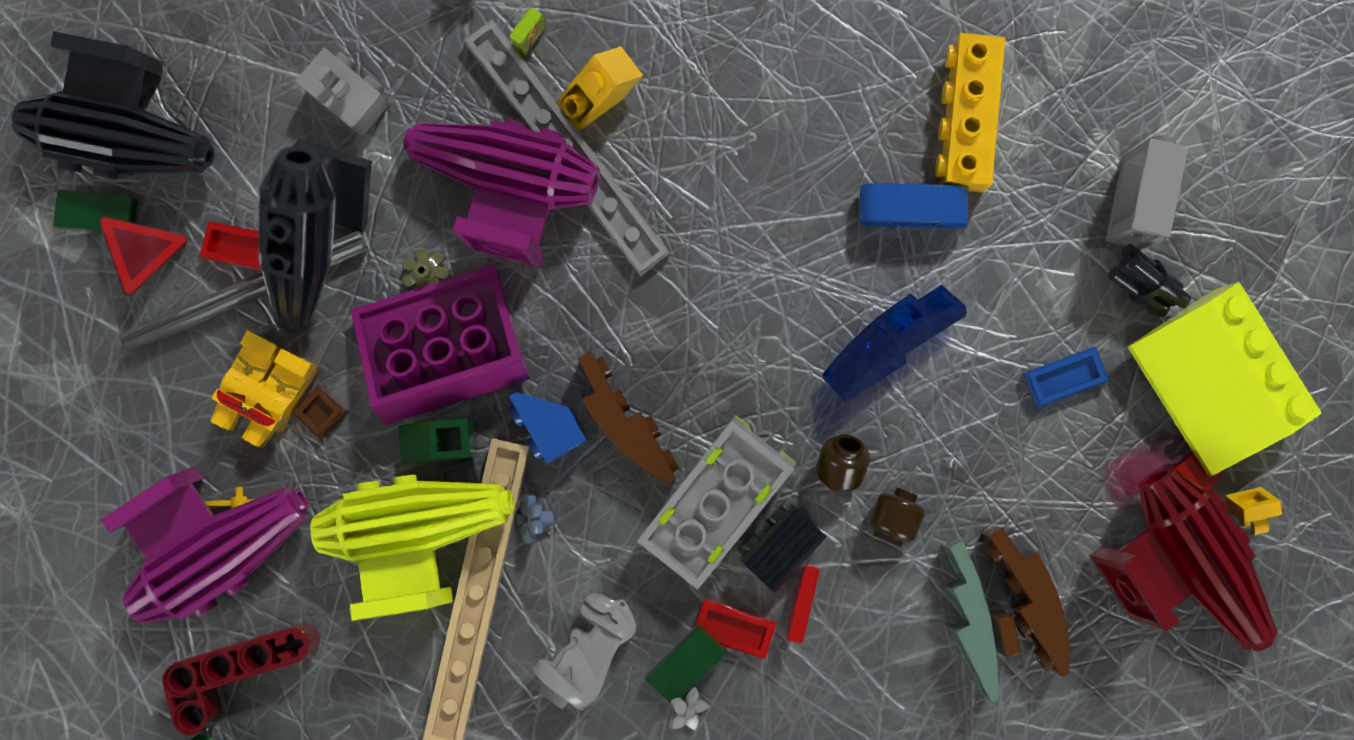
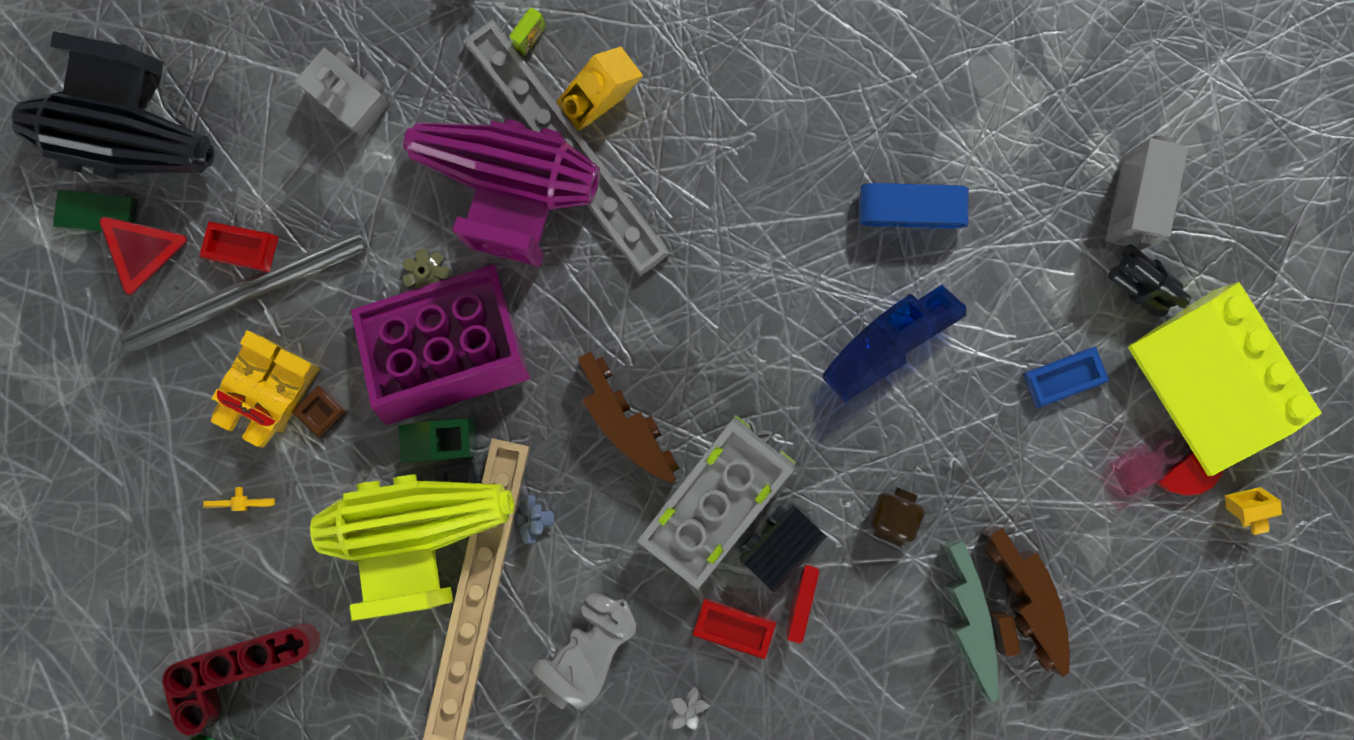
magenta piece [101,466,310,624] -> none
black piece [258,139,372,331] -> none
blue slope [508,392,589,463] -> none
dark green tile [646,623,727,703] -> none
dark brown head [816,434,870,492] -> none
yellow brick [935,33,1005,193] -> none
dark red piece [1089,467,1278,651] -> none

